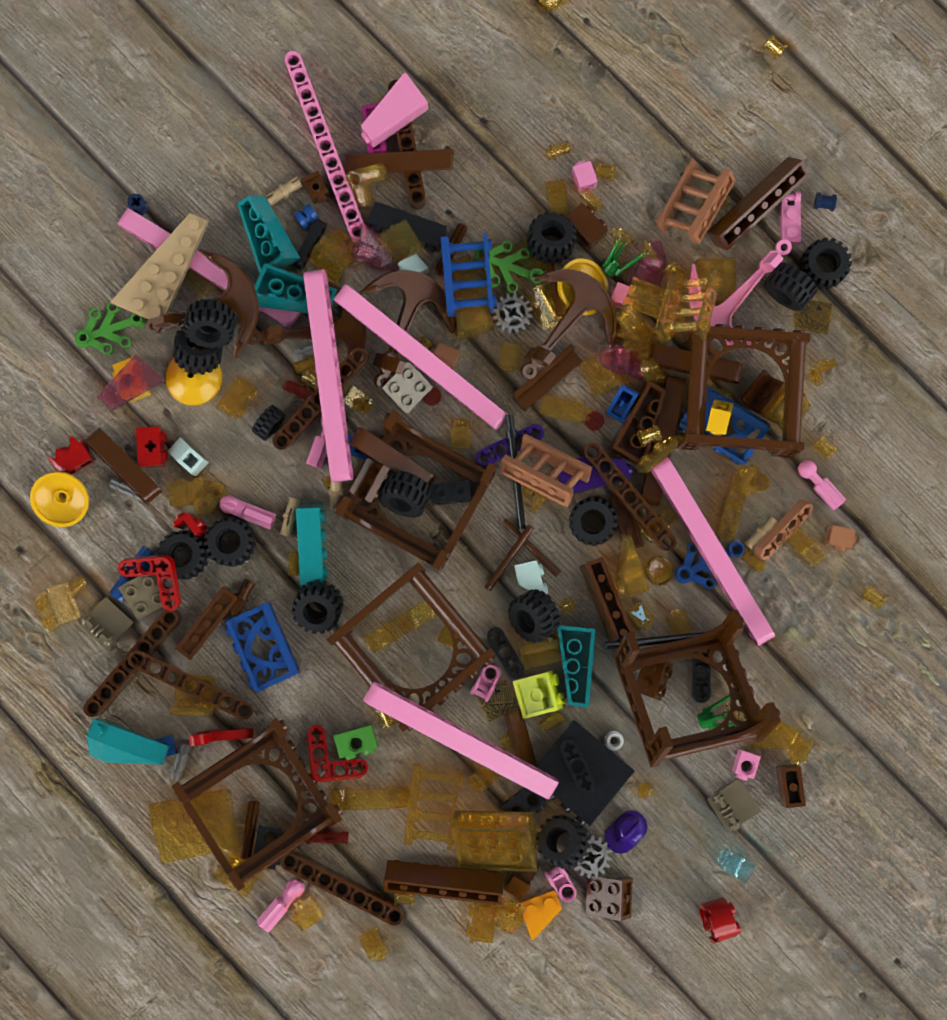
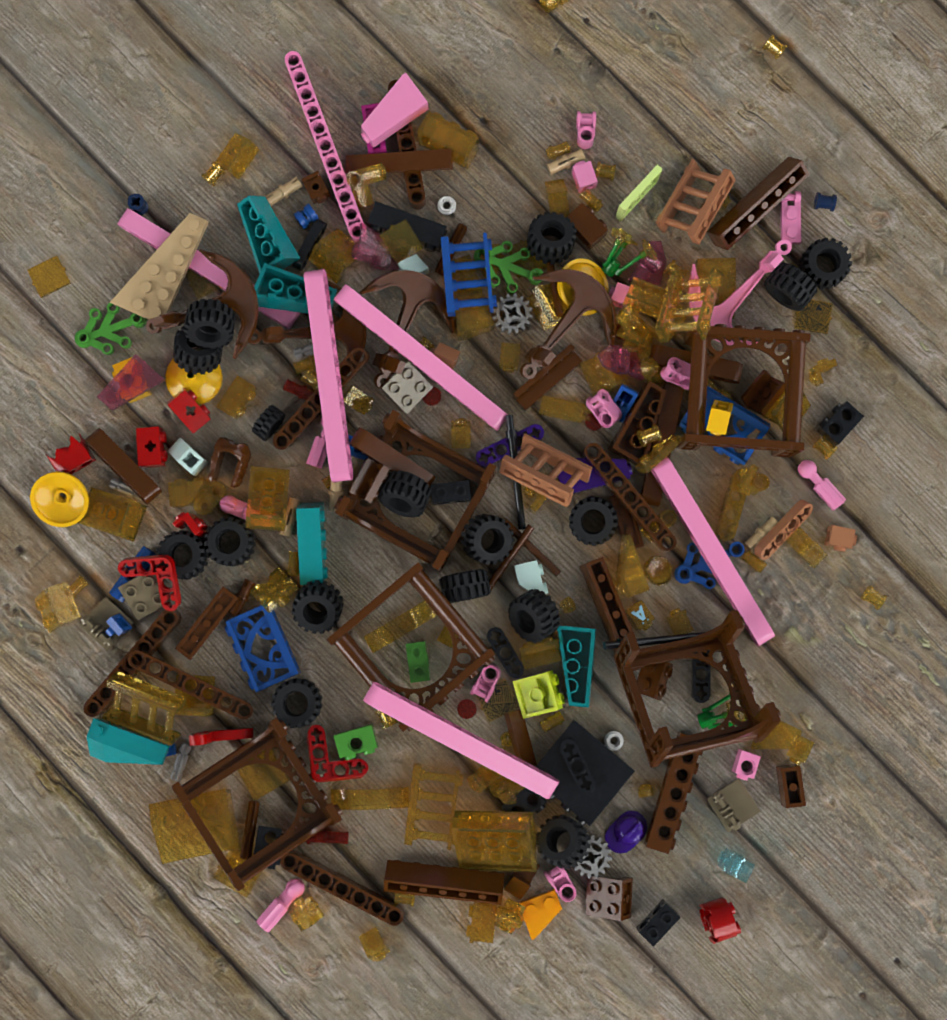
none -> clear yellow piece [27,256,71,298]
none -> clear yellow slope [78,487,148,542]
none -> clear yellow fence [102,671,187,746]
none -> blue tile [105,613,133,637]
none -> red brick [167,388,211,434]
none -> clear yellow bush [201,161,226,187]
none -> reddish brown piece [208,437,251,488]
none -> clear yellow bracket [215,133,259,179]
none -> clear yellow plate [237,749,289,801]
none -> clear yellow brick [246,466,290,531]
none -> clear yellow plant [250,567,298,613]
none -> black tyre [271,678,323,728]
none -> bright green brick [406,641,431,683]
none -> clear yellow brick [417,111,479,170]
none -> white plate [437,196,456,215]
none -> black tyre [439,569,491,603]
none -> clear red tile [457,699,477,719]
none -> black tyre [461,514,514,565]
none -> clear yellow plate [490,775,525,805]
none -> tan pin [546,149,586,175]
none -> bright pink piece [576,111,596,150]
none -> bright pink piece [586,389,622,428]
none -> yellowish green tile [615,164,662,221]
none -> black brick [636,899,681,947]
none -> reddish brown brick [644,732,703,854]
none -> bright pink piece [660,357,691,390]
none -> black brick [817,401,864,447]

